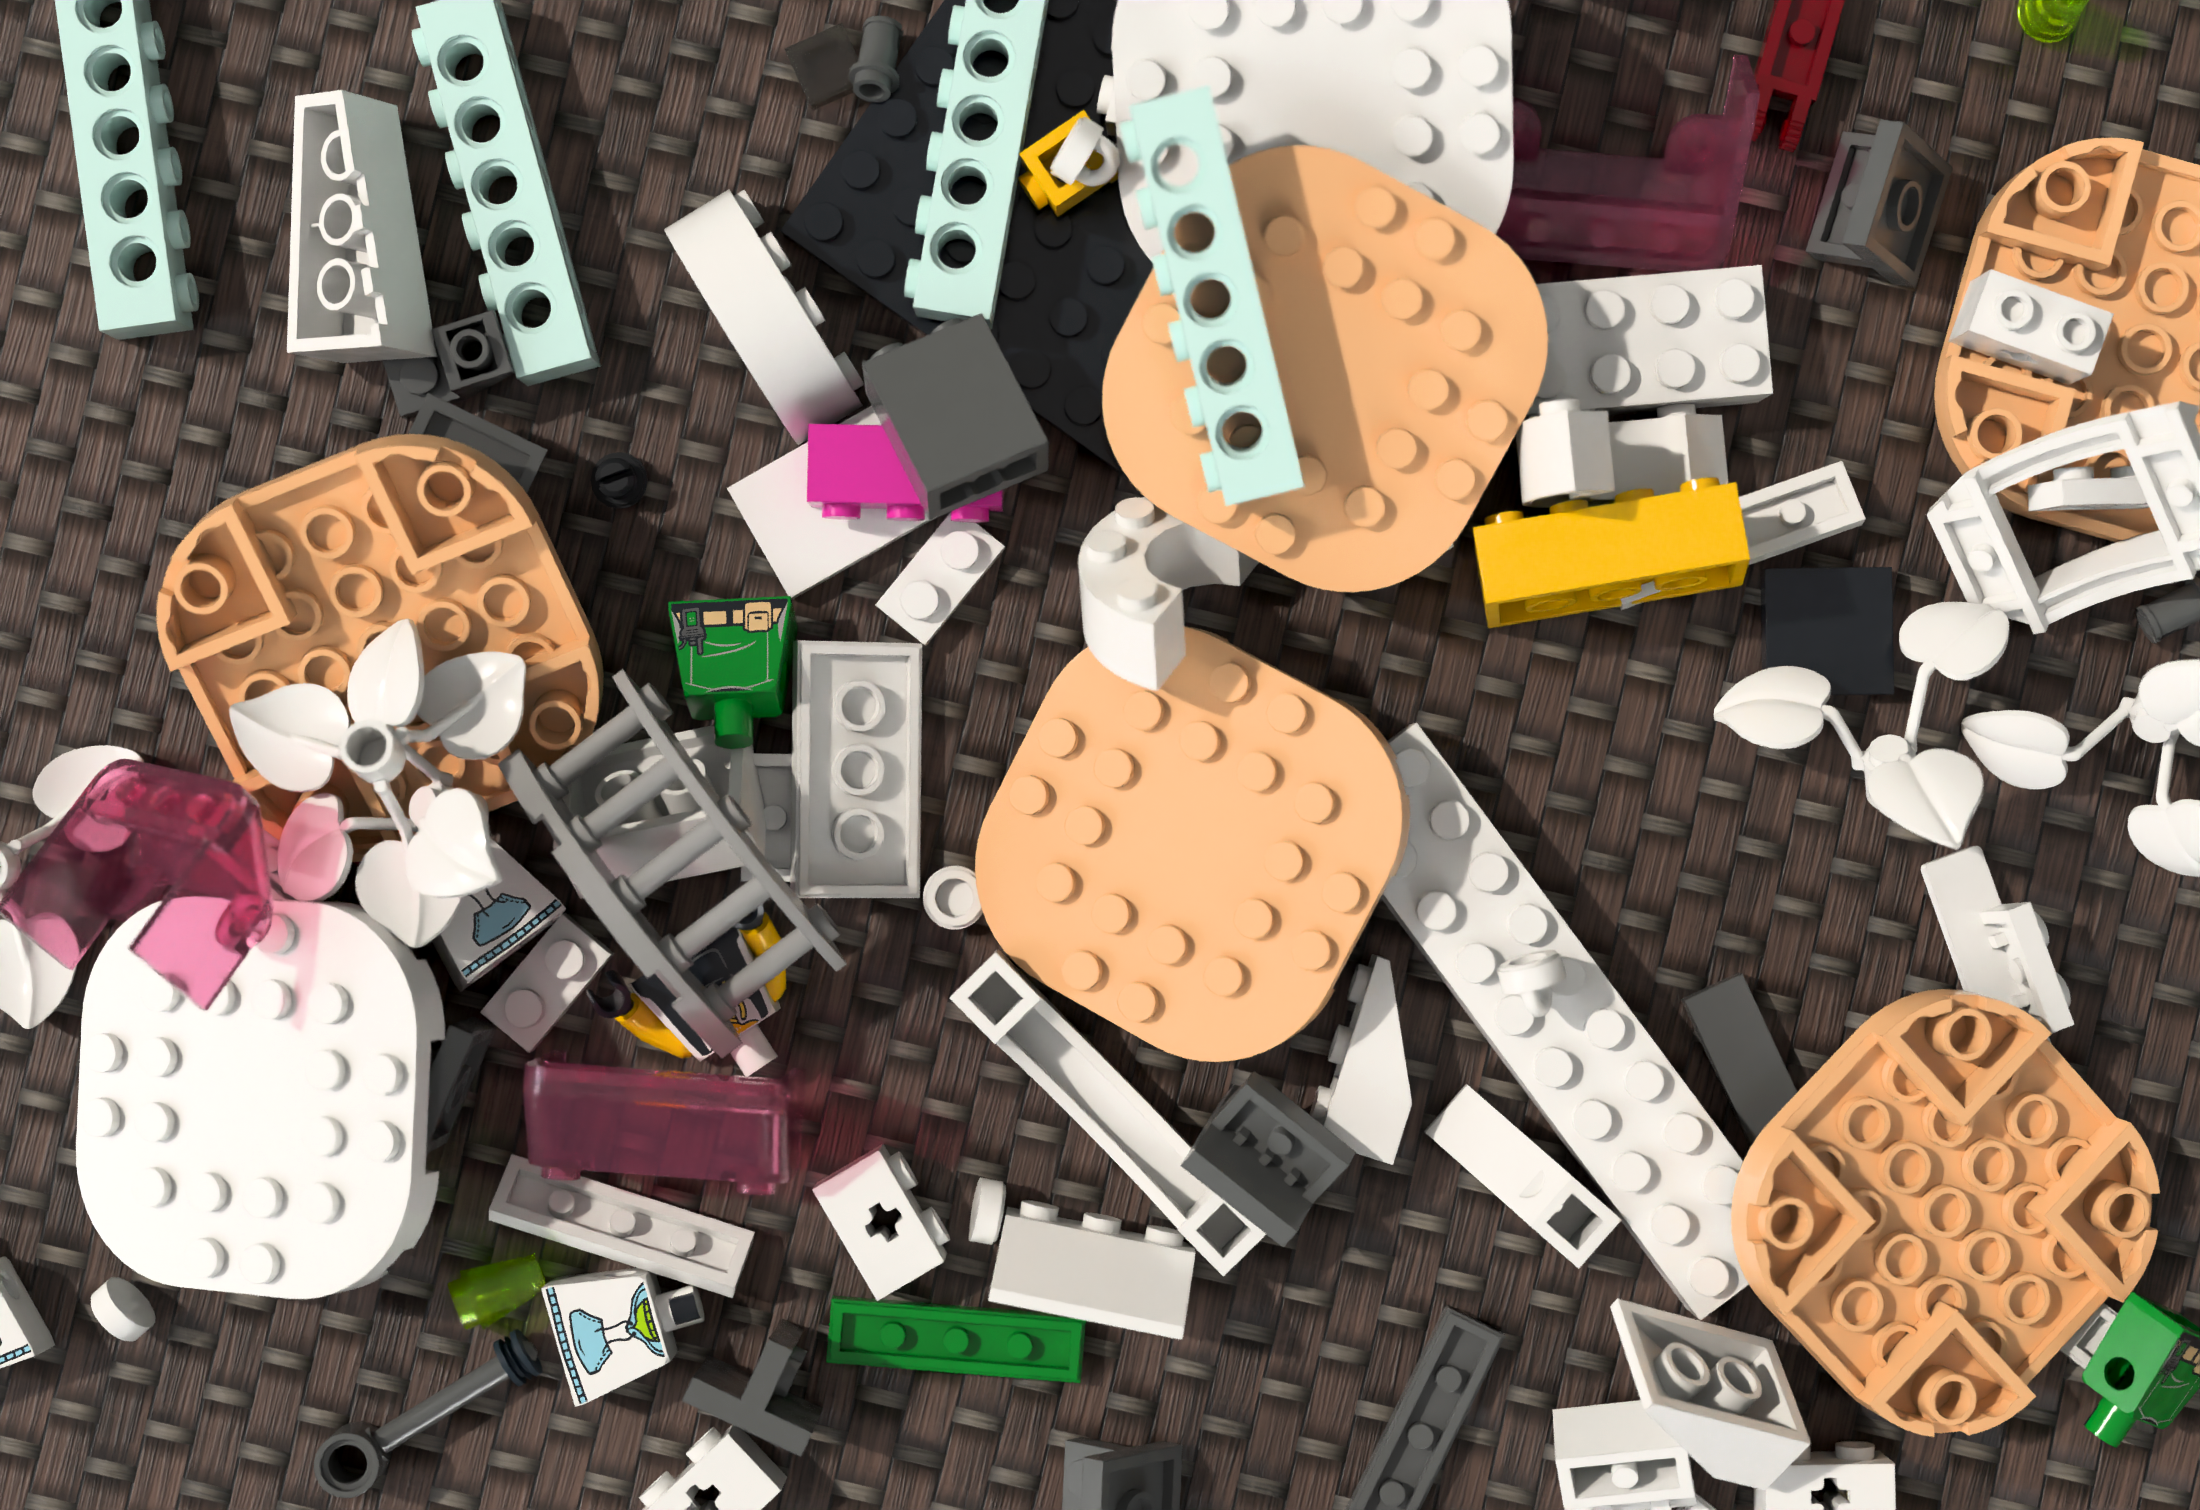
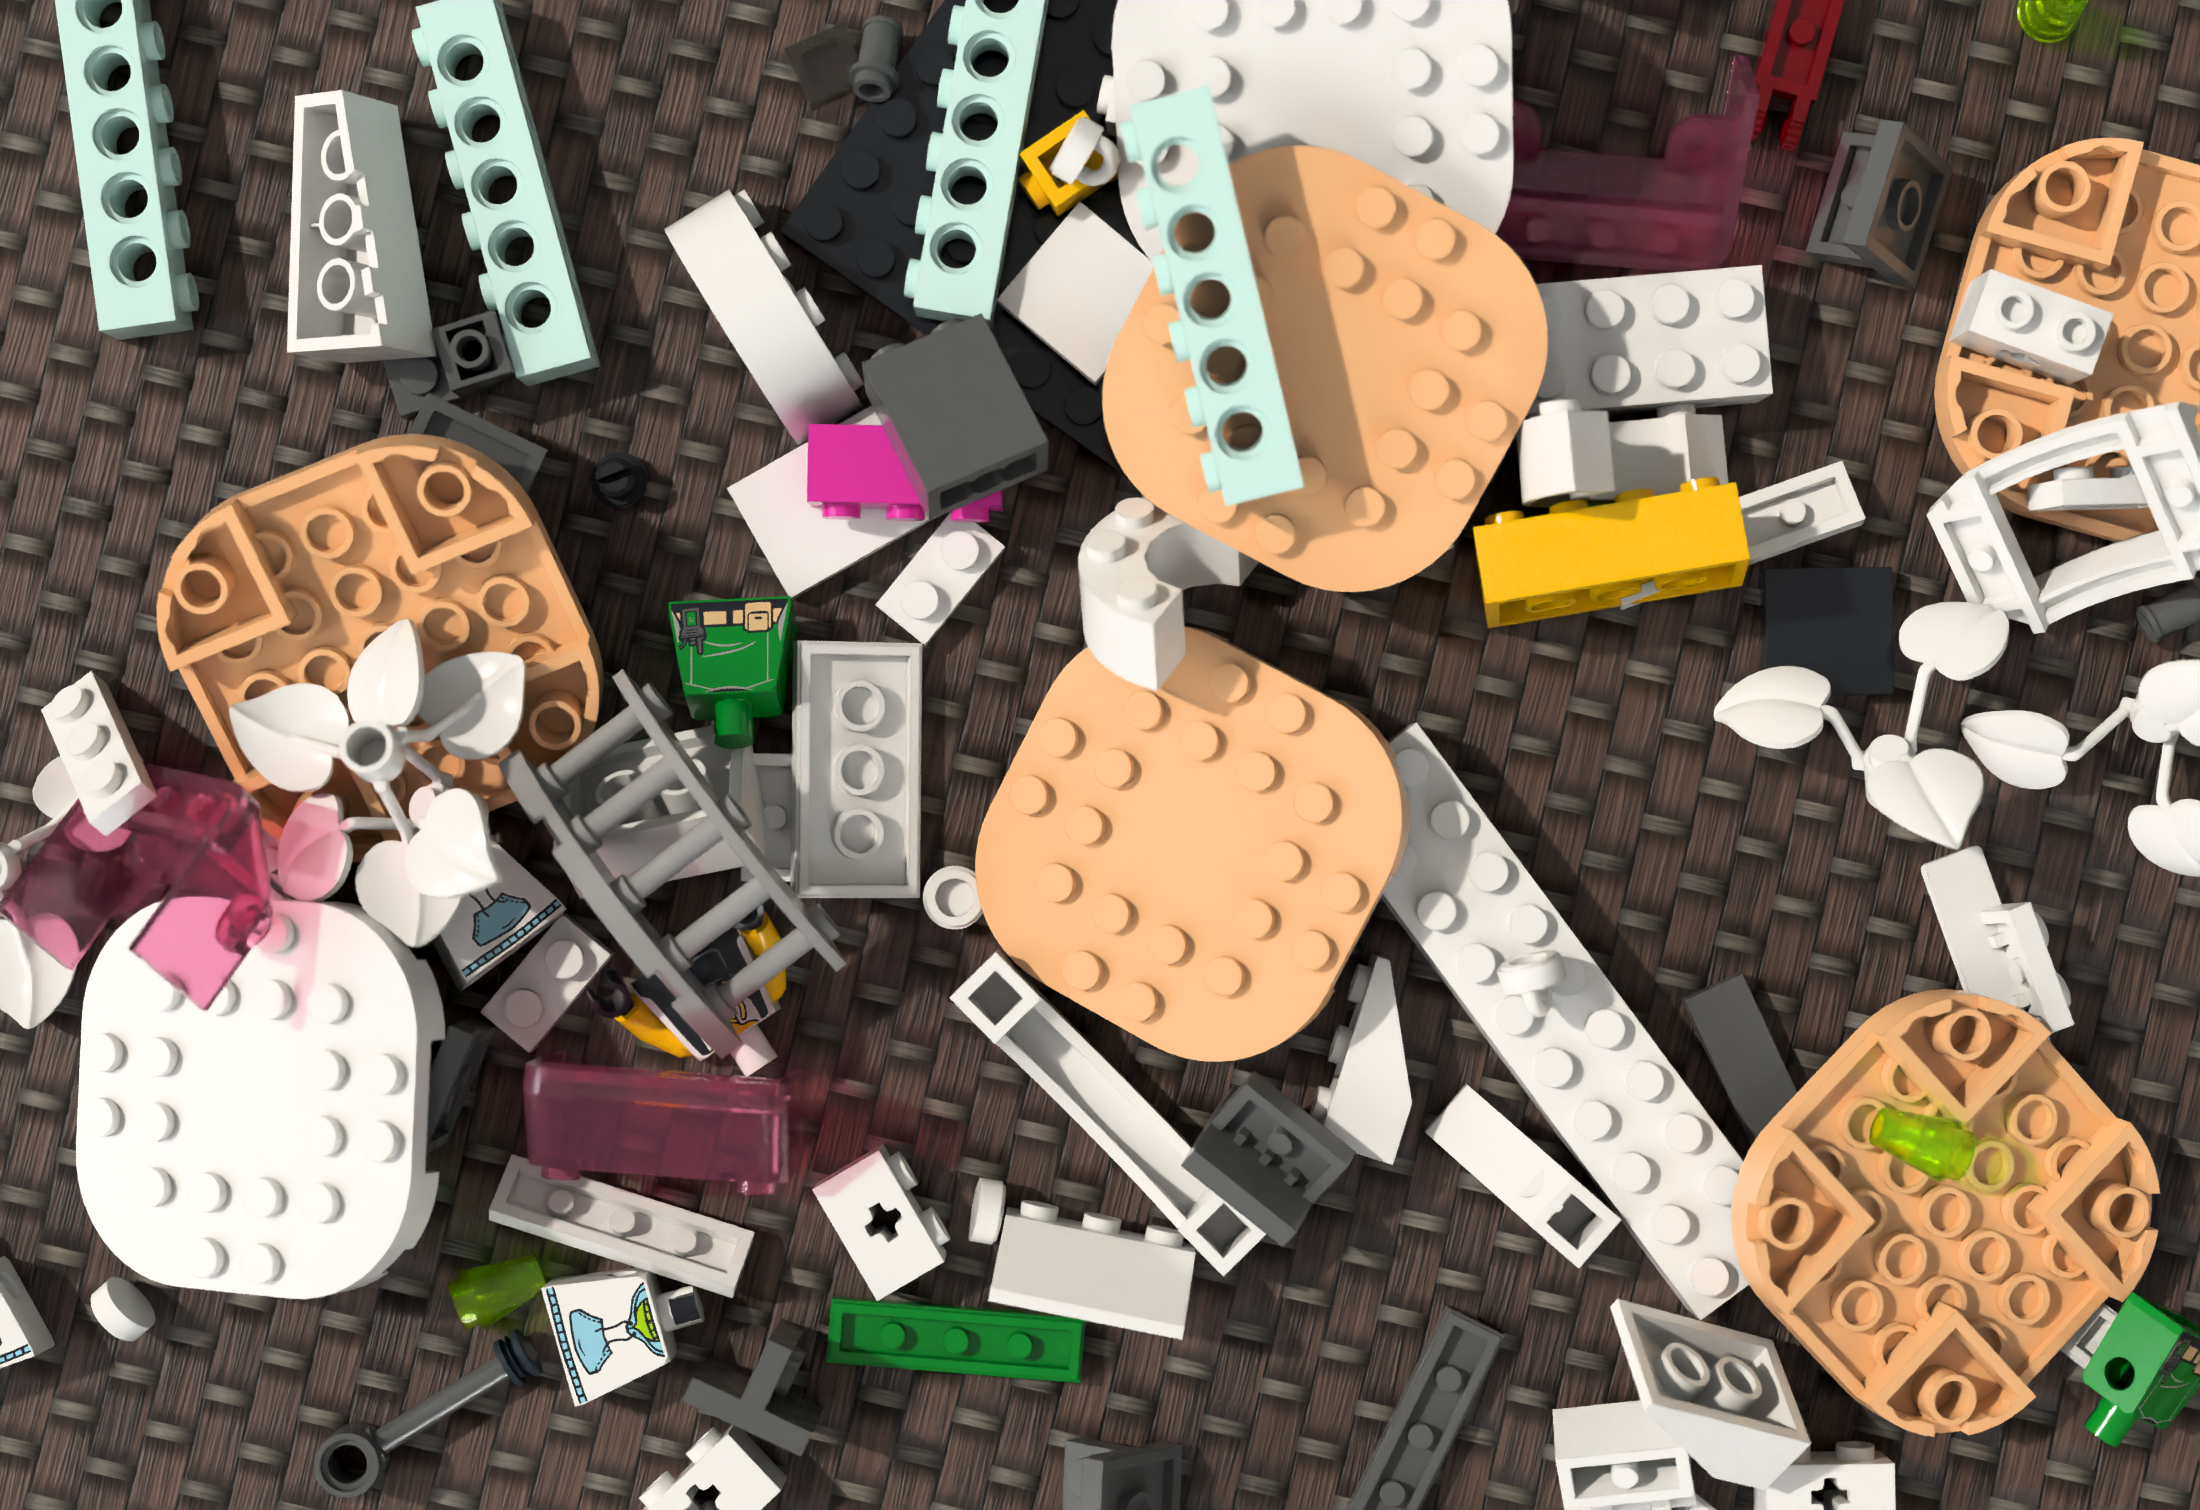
none -> white plate [41,671,158,836]
none -> white tile [997,201,1154,386]
none -> clear neon green cone [1869,1108,1976,1182]

